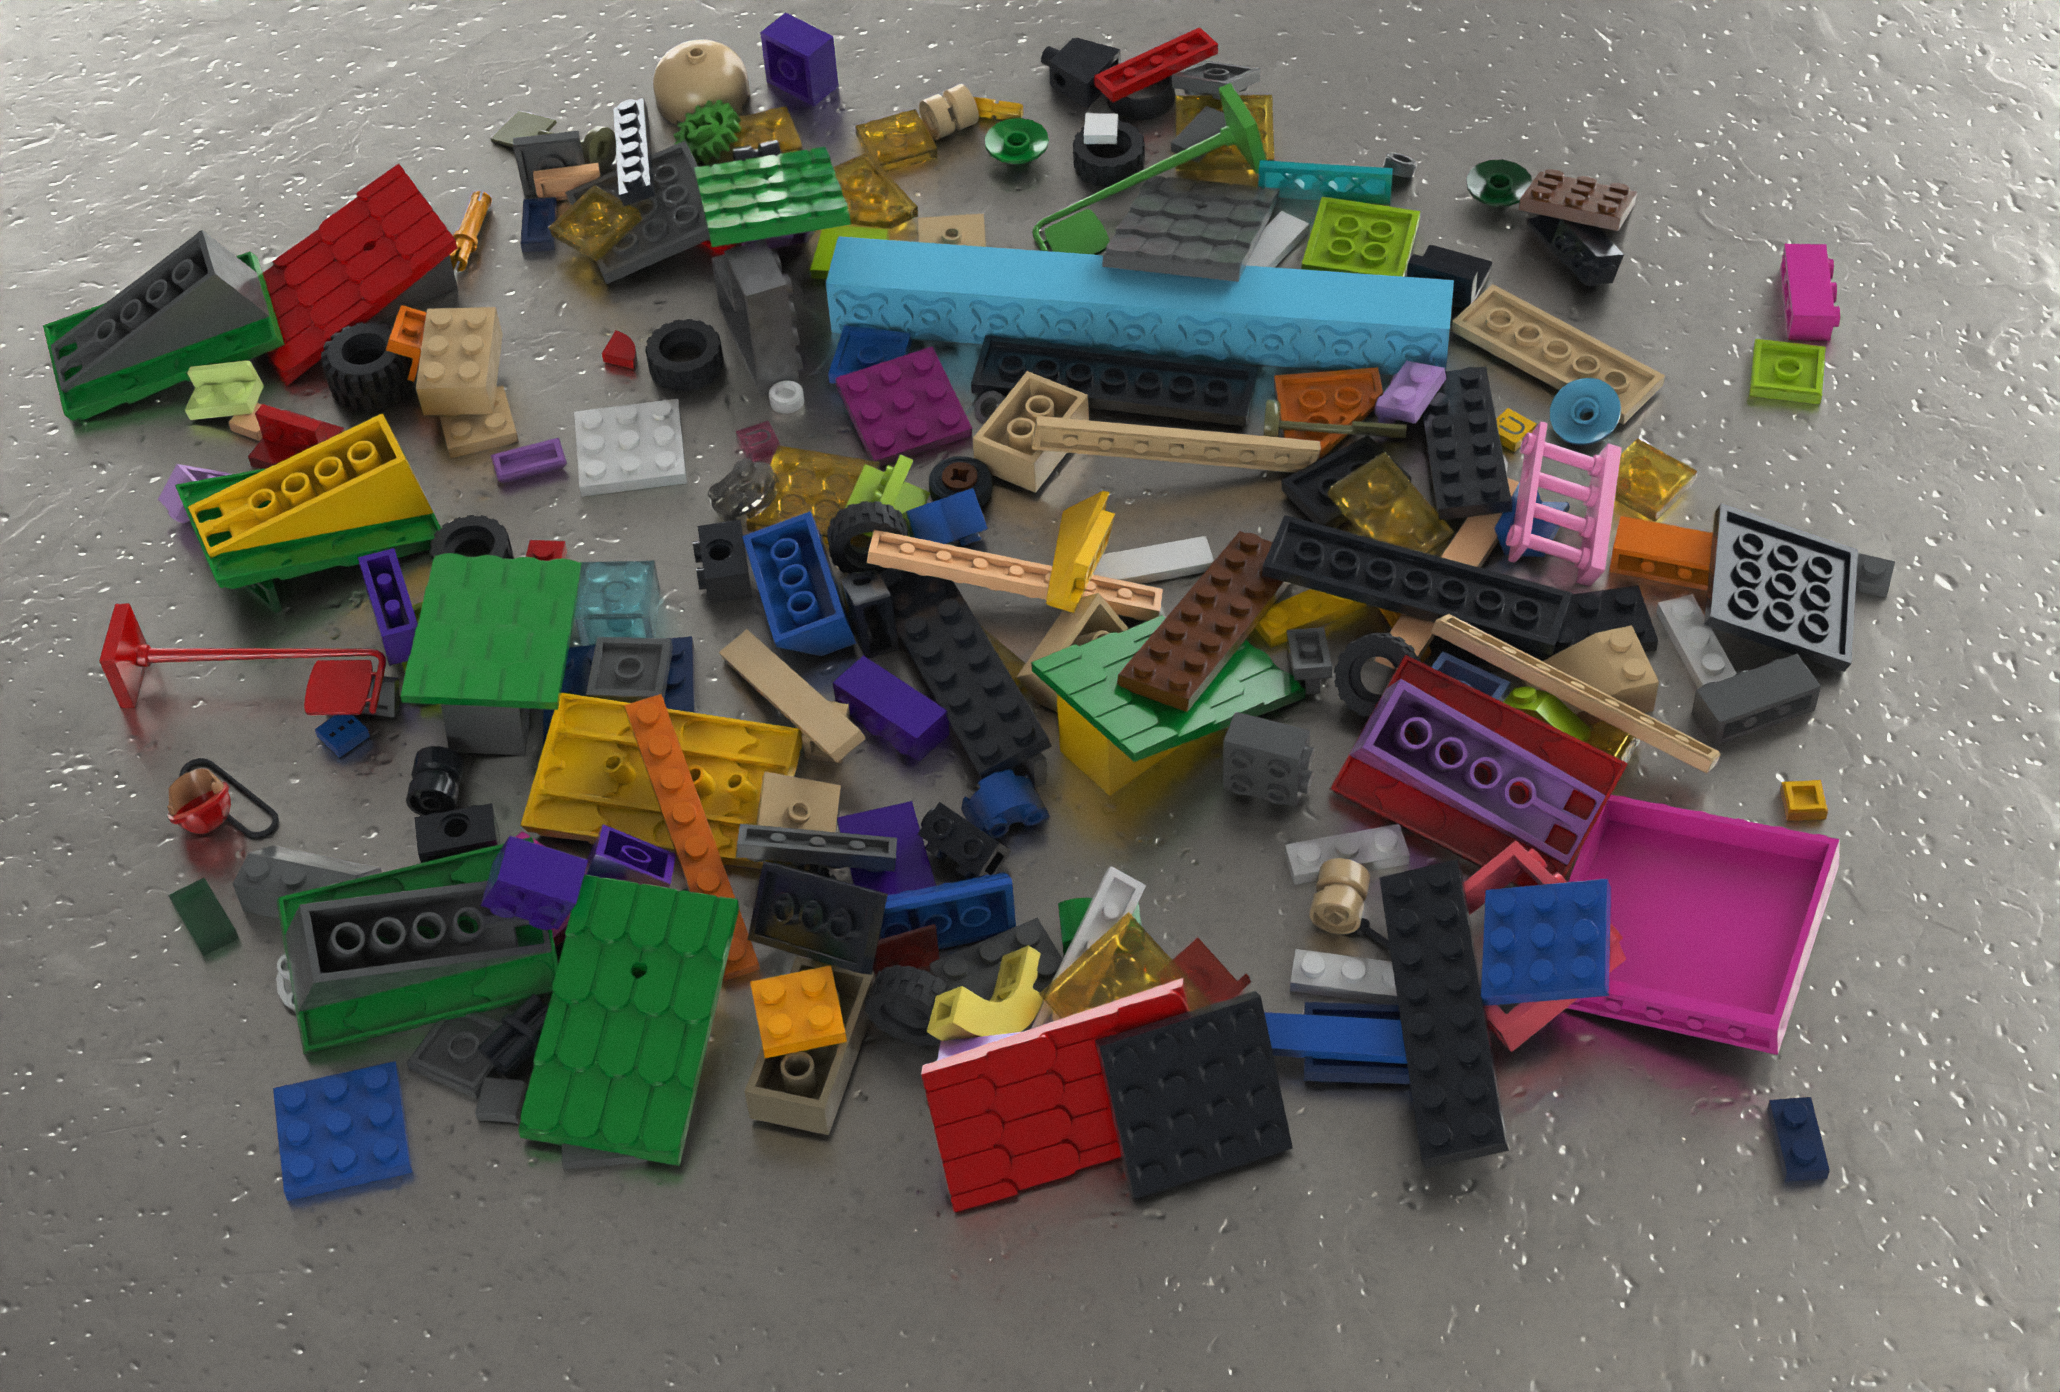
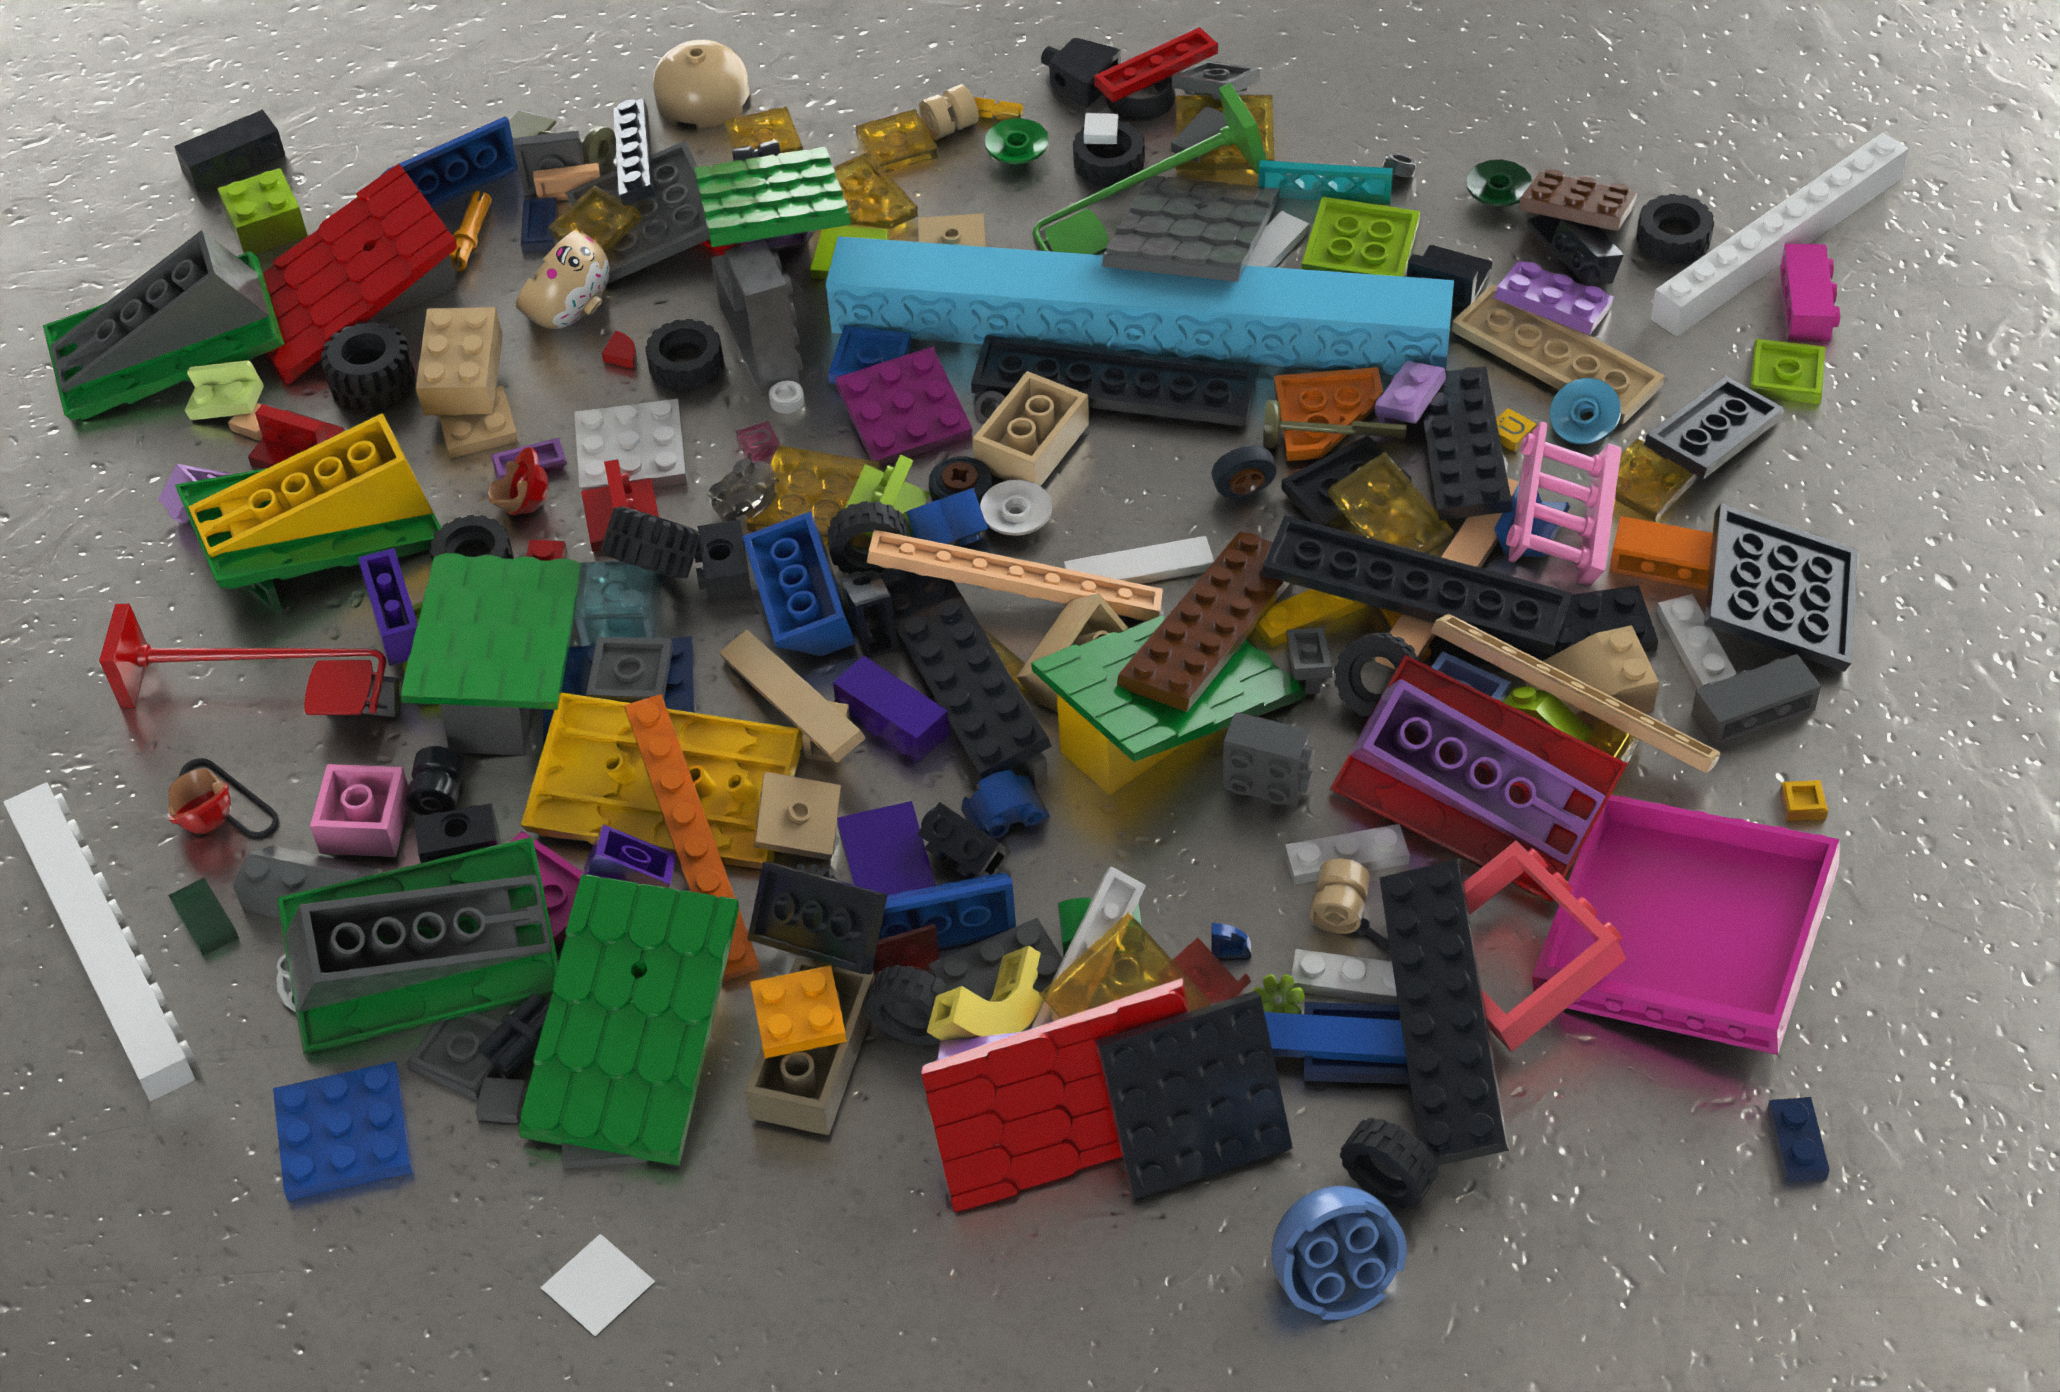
blue tile [315,715,370,758] -> none
orange panel [386,305,426,382] -> none
dark purple brick [481,836,588,930] -> none
bright green gear [674,100,742,164] -> none
dark grey plate [736,824,897,873] -> none
dark purple brick [760,12,839,106] -> none
tan tile [1032,416,1321,473] -> none
yellow wedge [1046,491,1115,613] -> none
blue plate [1481,879,1611,1006] -> none
dark grey plate [1856,553,1895,598] -> none
none -> white brick [3,782,196,1102]
none -> black brick [174,109,285,192]
none -> lime brick [217,168,308,254]
none -> bright pink brick [310,764,409,857]
none -> blue slope [381,116,518,208]
none -> red piece [488,447,549,516]
none -> tan cylinder [516,230,610,329]
none -> white sticker [540,1234,655,1337]
none -> red bracket [581,459,659,552]
none -> black tyre [601,506,701,579]
none -> white dish [980,480,1052,536]
none -> black wheel [1211,445,1277,499]
none -> blue tile [1211,923,1252,958]
none -> lime plant [1253,974,1305,1014]
none -> medium blue cylinder [1271,1186,1407,1320]
none -> black tyre [1340,1118,1439,1209]
none -> medium lavender plate [1494,261,1614,335]
none -> black tyre [1636,194,1714,264]
none -> plate [1644,376,1785,479]
none -> white brick [1651,132,1909,337]

